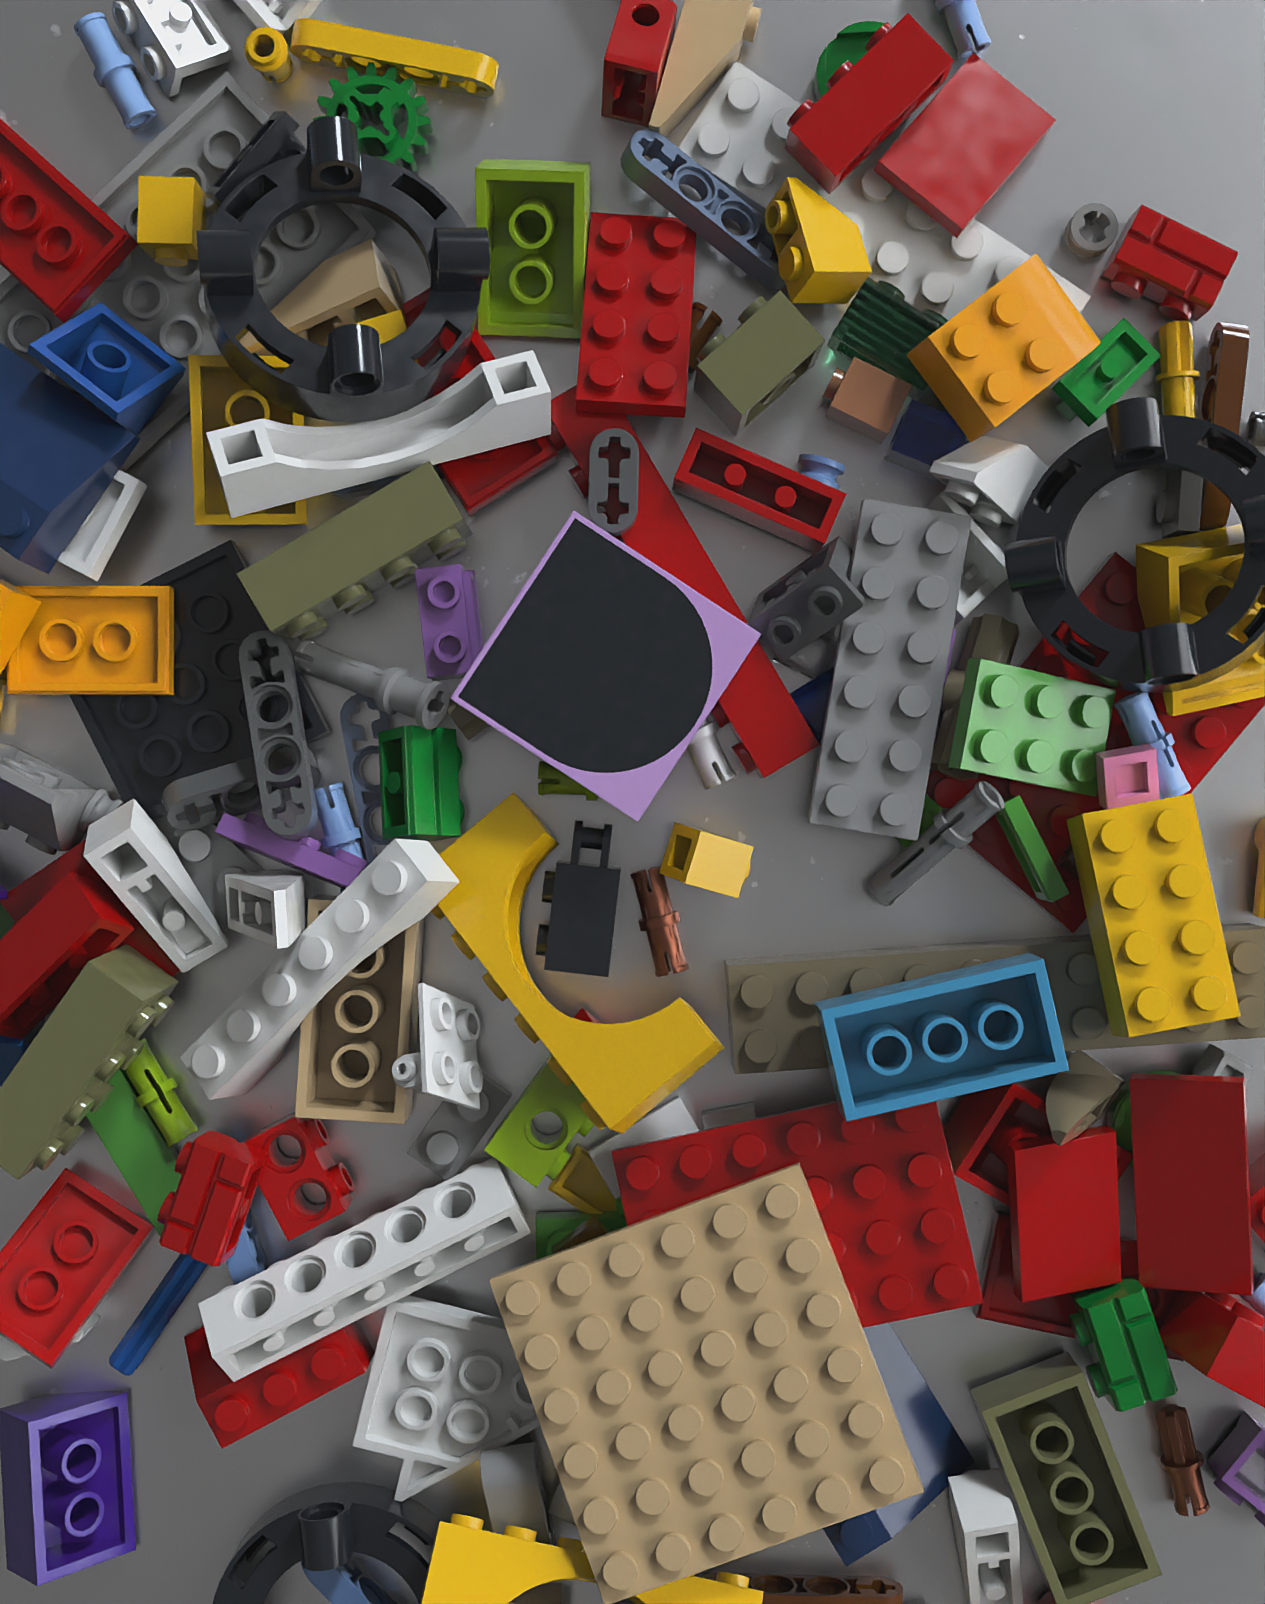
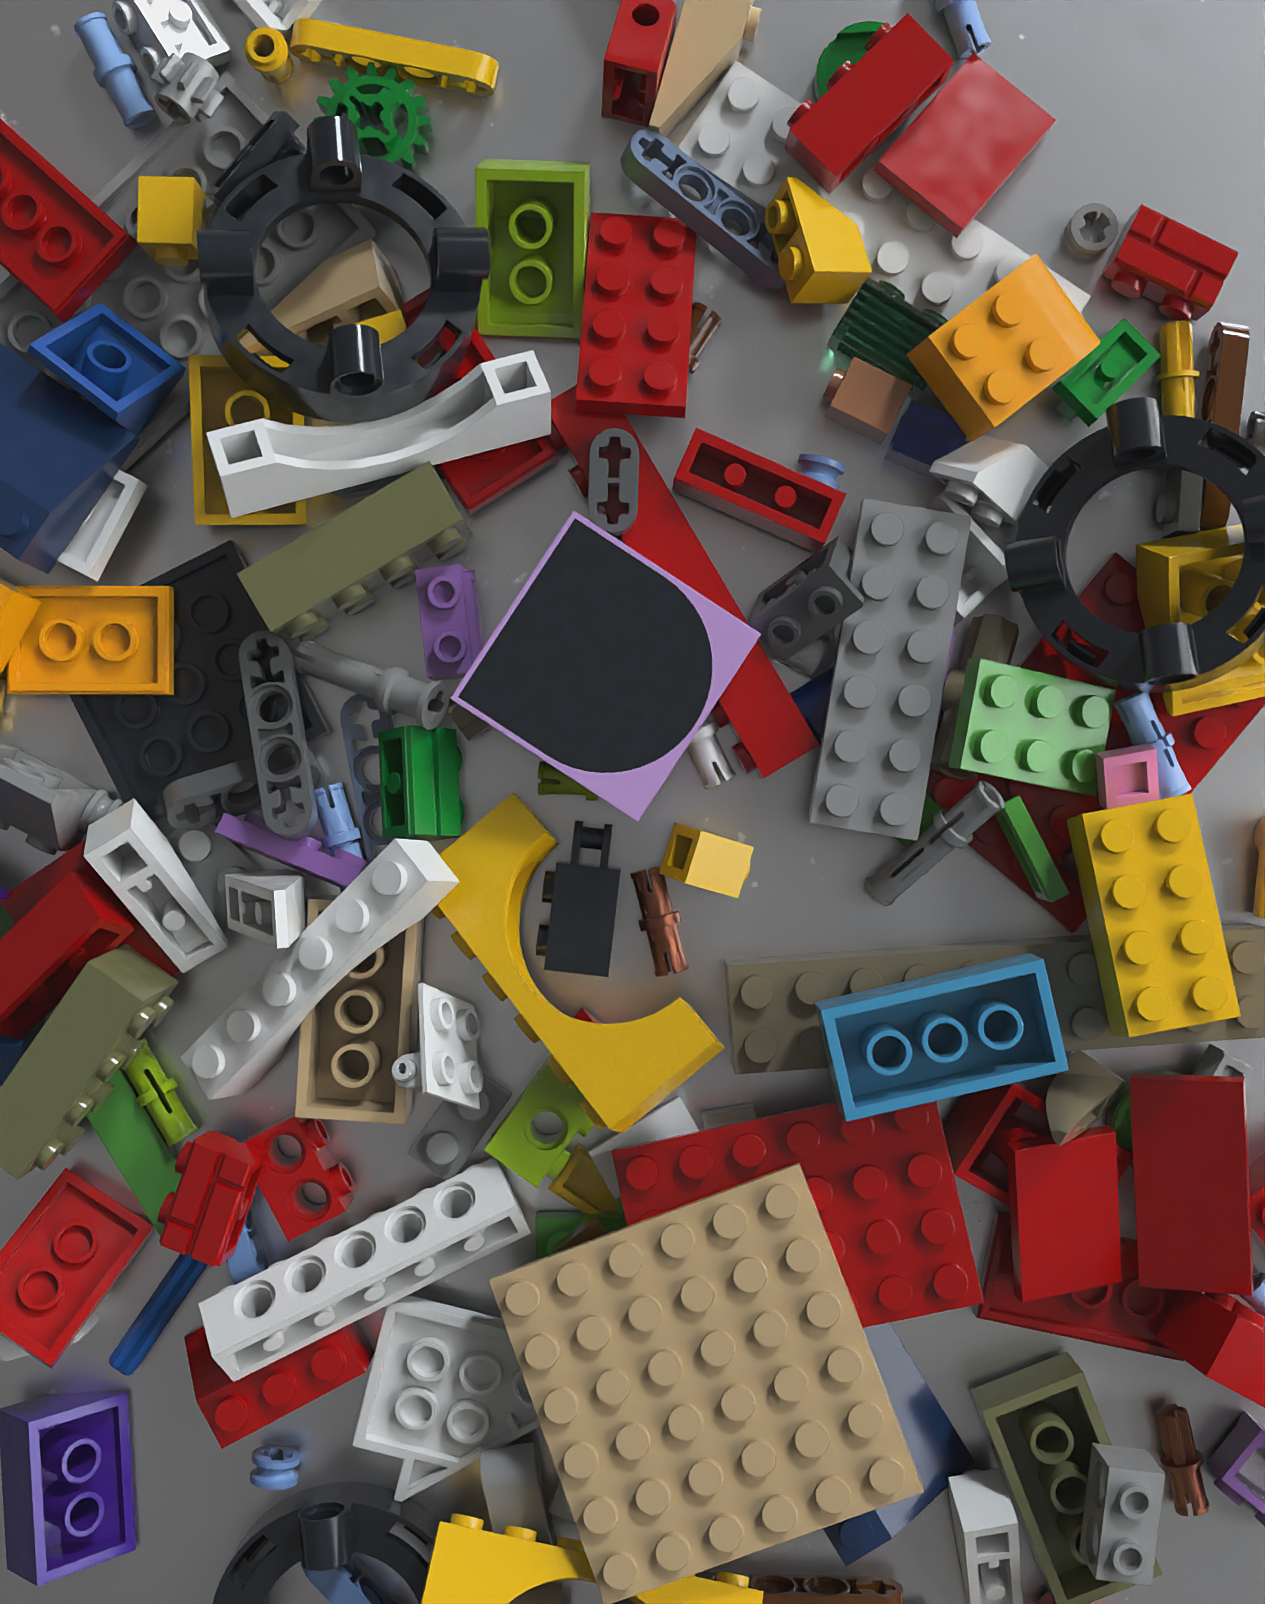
olive brick [693,290,825,436] -> none
green brick [1069,1276,1178,1412] -> none
none -> light grey gear [150,52,224,124]
none -> medium blue bush [250,1445,301,1490]
none -> light grey brick [1079,1443,1166,1586]

